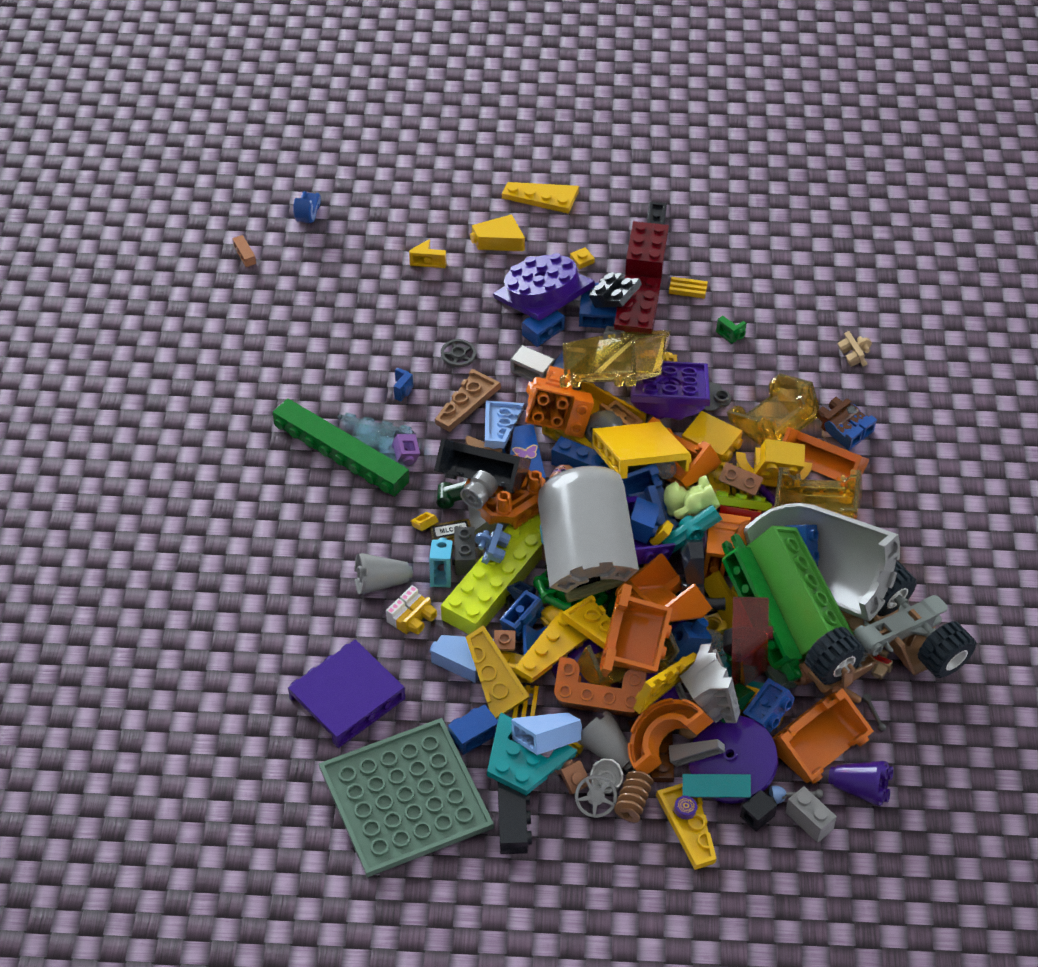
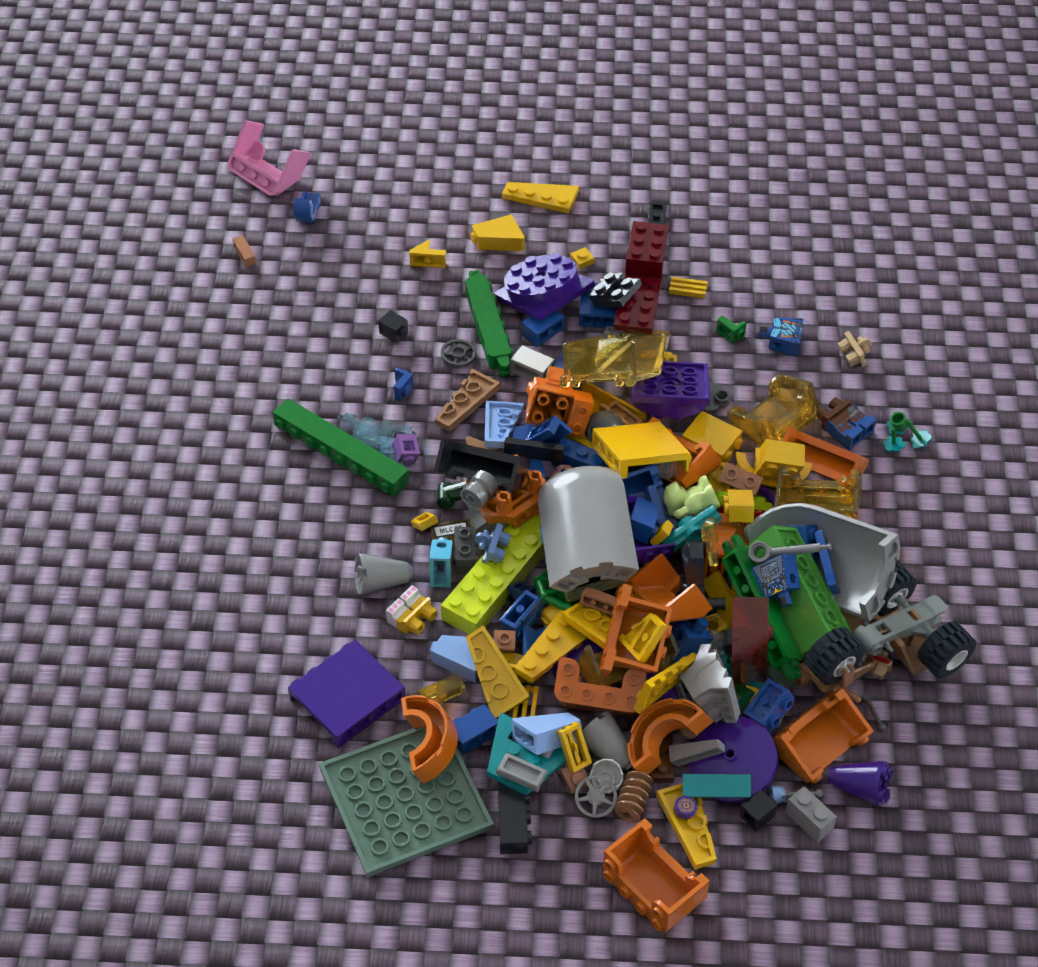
none -> bright pink windscreen [228,120,311,196]
none -> black brick [378,310,408,343]
none -> orange brick [401,695,458,784]
none -> clear yellow slope [417,674,465,703]
none -> green hinge [465,270,514,377]
none -> light grey tile [496,752,547,792]
none -> black tile [504,437,564,463]
none -> blue panel [526,415,572,443]
none -> yellow tile [557,722,592,773]
none -> nougat piece [580,586,616,615]
none -> orange windscreen [603,818,710,933]
none -> yellow wing [618,613,668,663]
none -> clear yellow wing [701,517,718,566]
none -> yellow brick [723,489,754,523]
none -> light grey piece [748,541,832,565]
none -> torso [751,553,800,608]
none -> torso [759,318,804,357]
none -> blue tile [814,530,841,595]
none -> plant [883,412,932,452]

